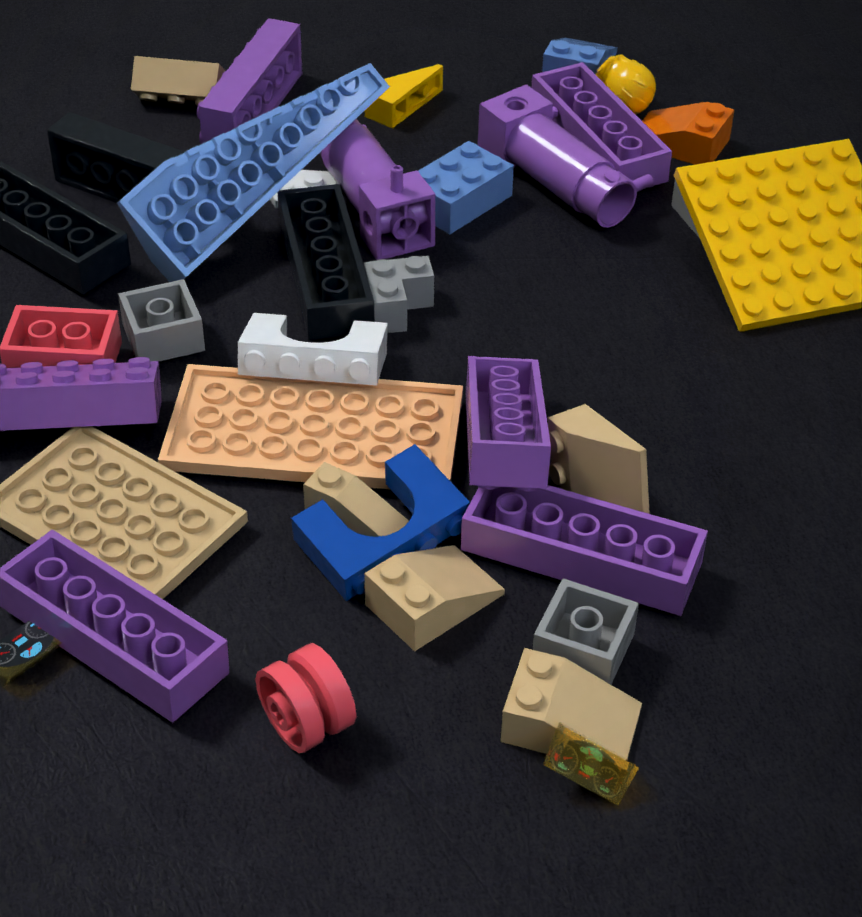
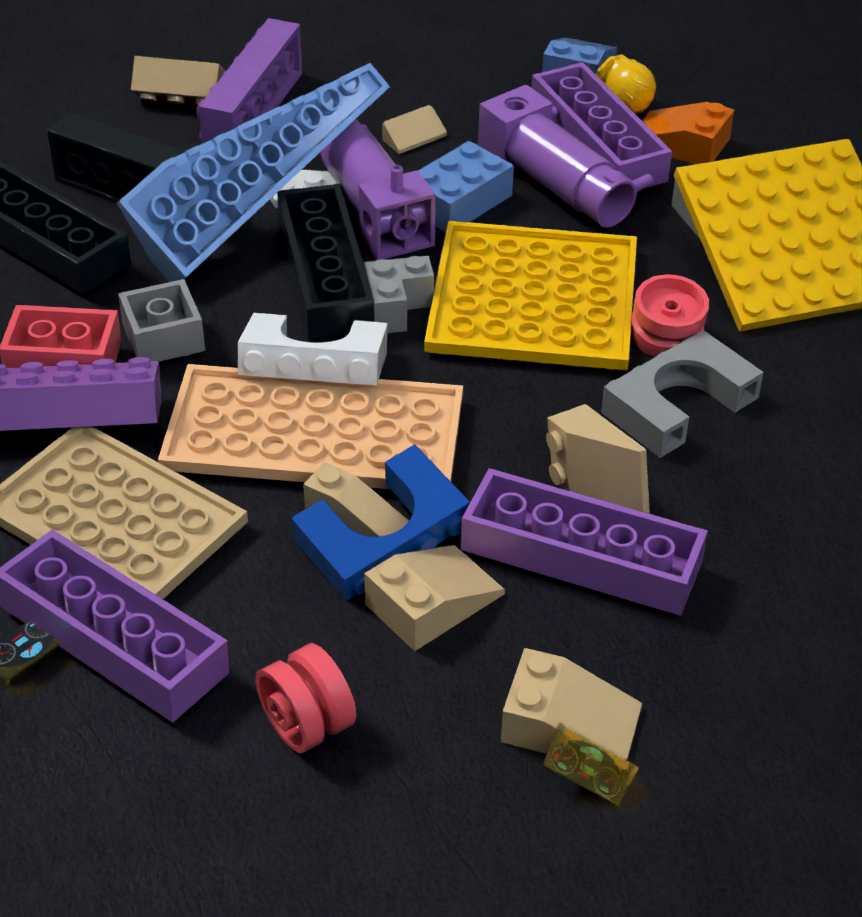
yellow slope [365,64,443,128] -> none
medium lavender brick [466,356,551,492] -> none
light grey brick [533,578,639,684] -> none
none -> tan slope [382,105,447,154]
none -> yellow plate [424,221,637,371]
none -> light grey arch [601,330,764,458]
none -> coral wheel [630,274,709,357]

